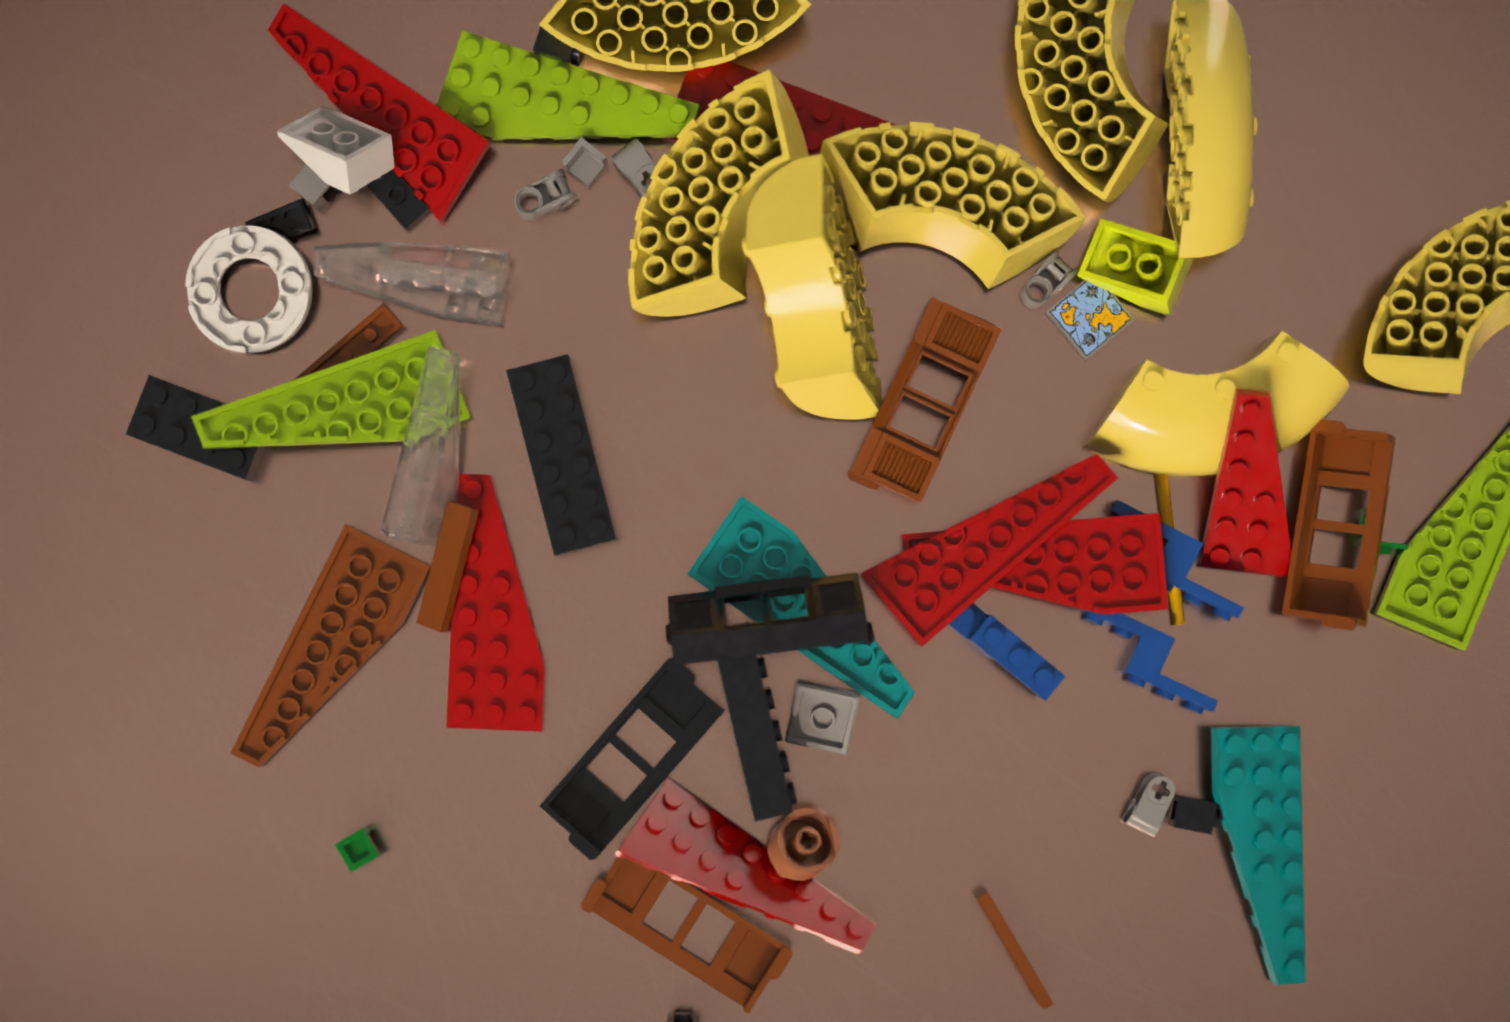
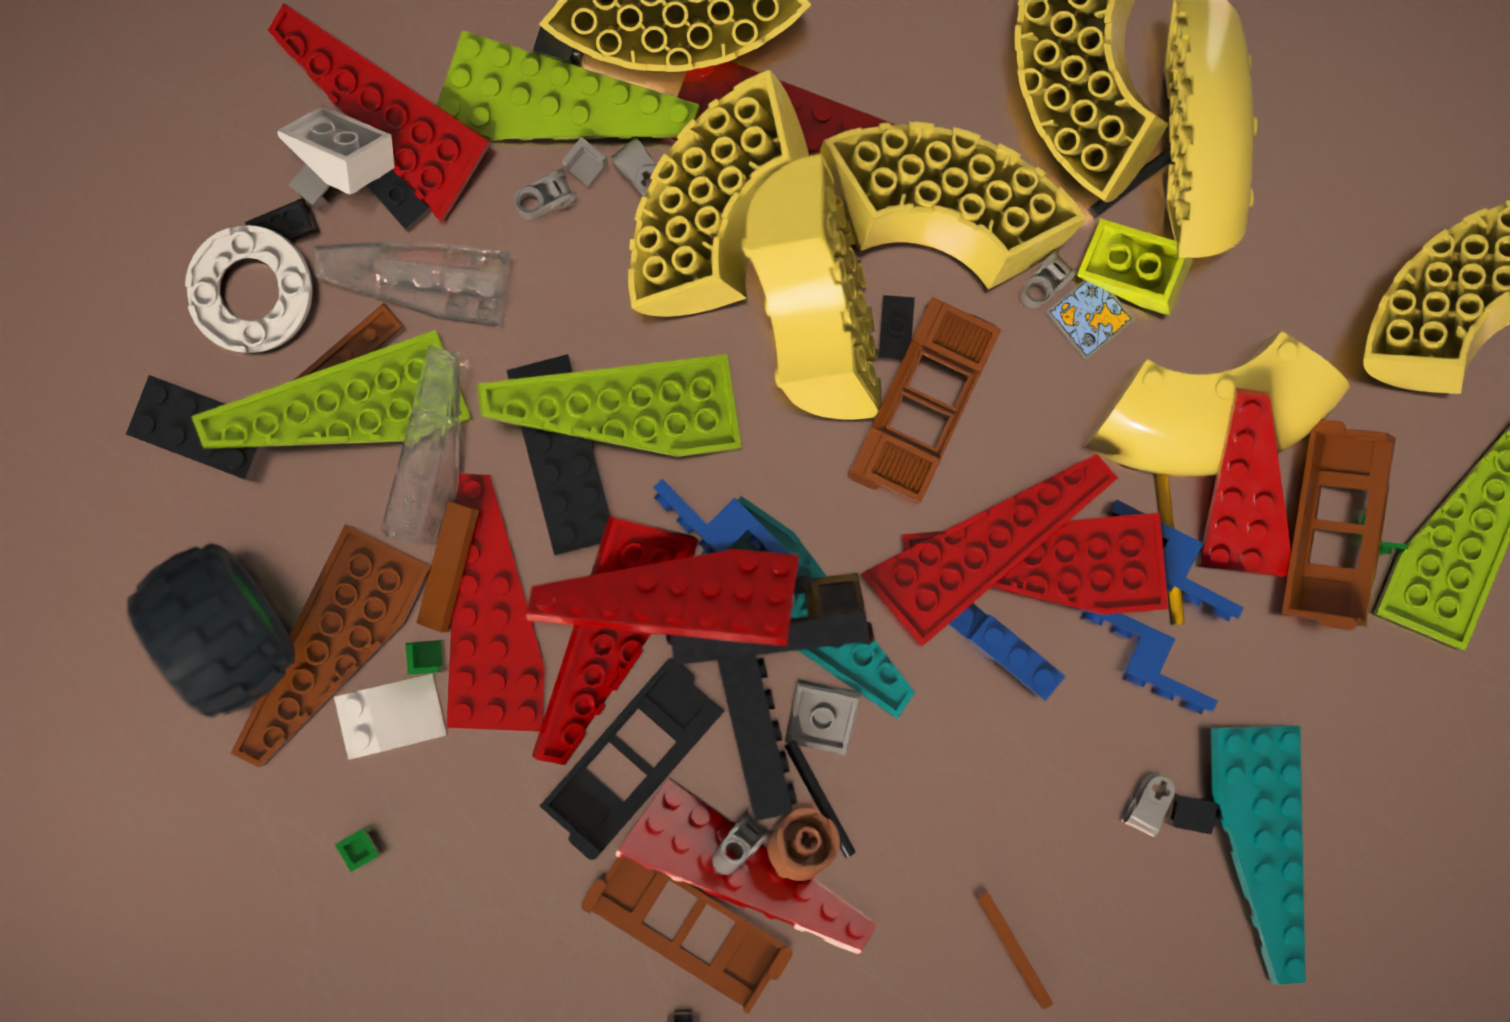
none -> black wheel [127,543,295,718]
none -> white slope [334,673,448,760]
none -> green panel [405,640,445,675]
none -> lime wing [477,354,742,457]
none -> red wing [526,549,799,646]
none -> red wing [532,515,699,765]
none -> blue bracket [653,479,803,572]
none -> light grey piece [712,812,771,875]
none -> black bar [784,740,856,858]
none -> black plate [878,295,915,361]
none -> black bar [1090,146,1171,217]

